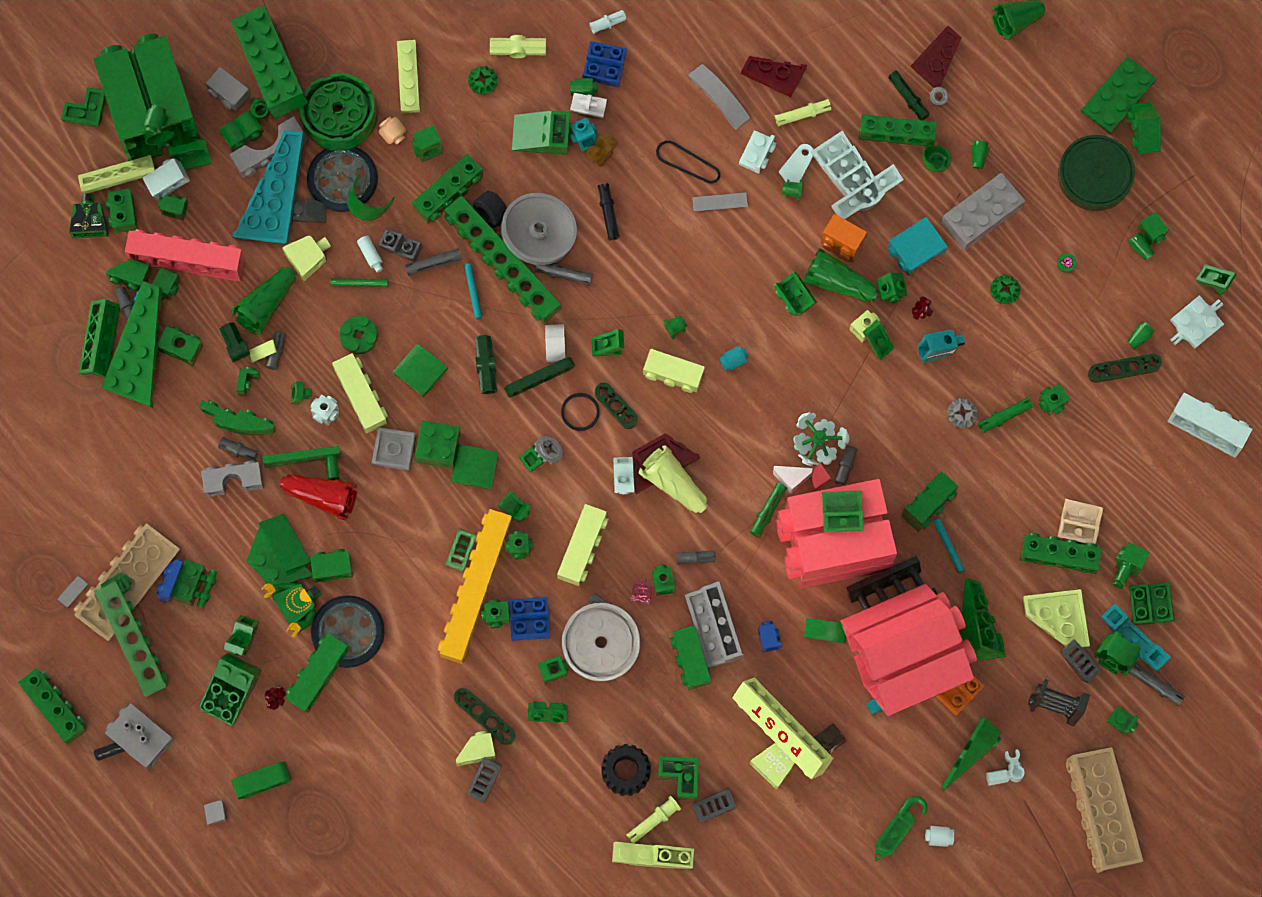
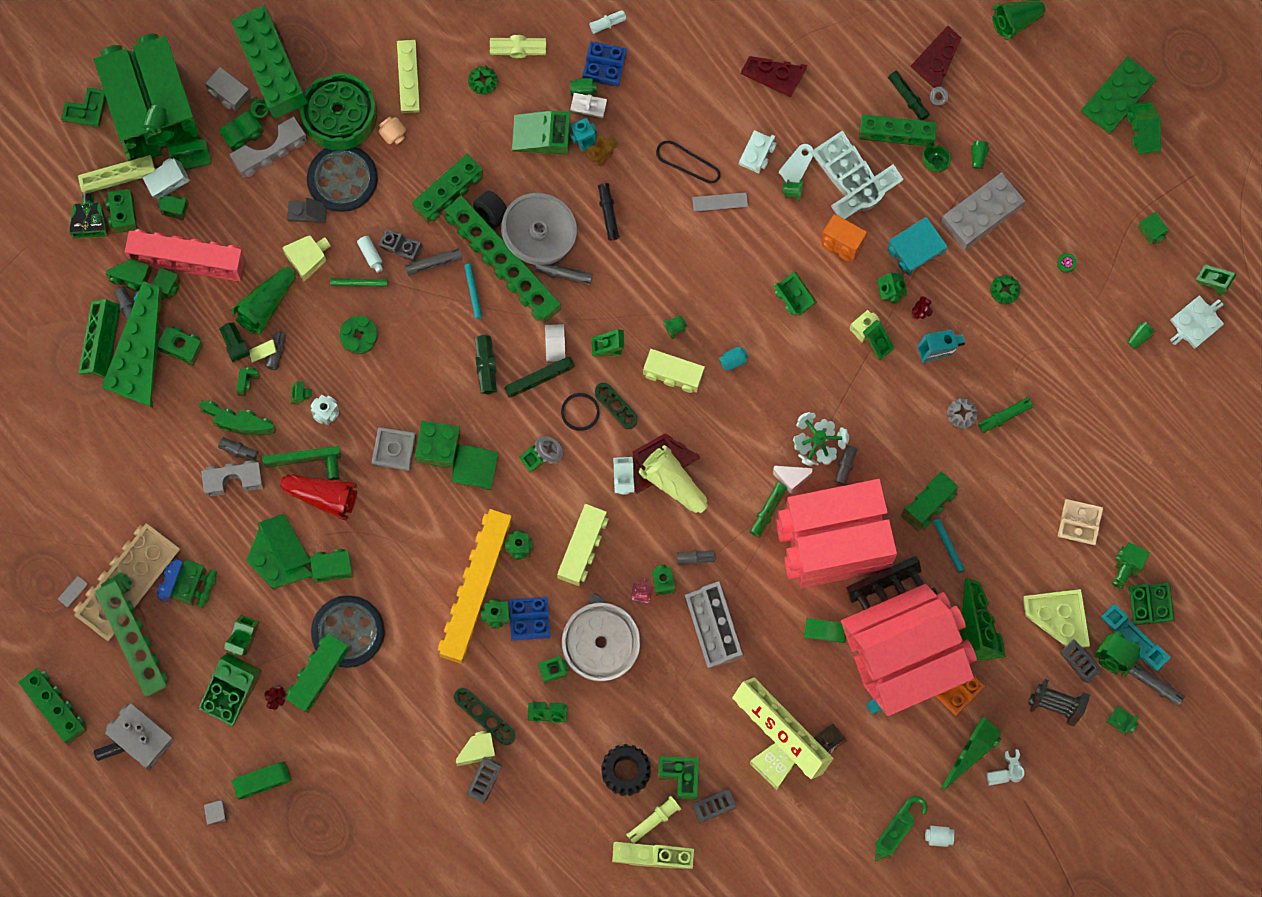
teal wing [232,130,305,245] -> none
green torso [261,583,322,638] -> none
yellowish green brick [332,353,388,434] -> none
green piece [347,174,395,221] -> none
green slope [393,344,448,397] -> none
green brick [411,125,443,162] -> none
green slope [445,528,477,572] -> none
green bracket [497,491,531,521] -> none
green brick [669,625,711,691] -> none
light grey slope [688,64,750,130] -> none
blue brick [758,621,782,652] -> none
yellowish green pin [774,99,832,127] -> none
green cone [803,248,879,302] -> none
coral tile [812,463,831,490] -> none
green slope [822,490,863,532] -> none
green brick [1020,533,1102,574] -> none
green brick [1038,384,1070,416] -> none
dark green brick [1058,135,1135,211] -> none
tan bracket [1066,747,1143,873] -> none
dark green beam [1088,354,1162,383] -> none
green cone [1128,232,1155,260] -> none
light aqua brick [1167,393,1252,458] -> none

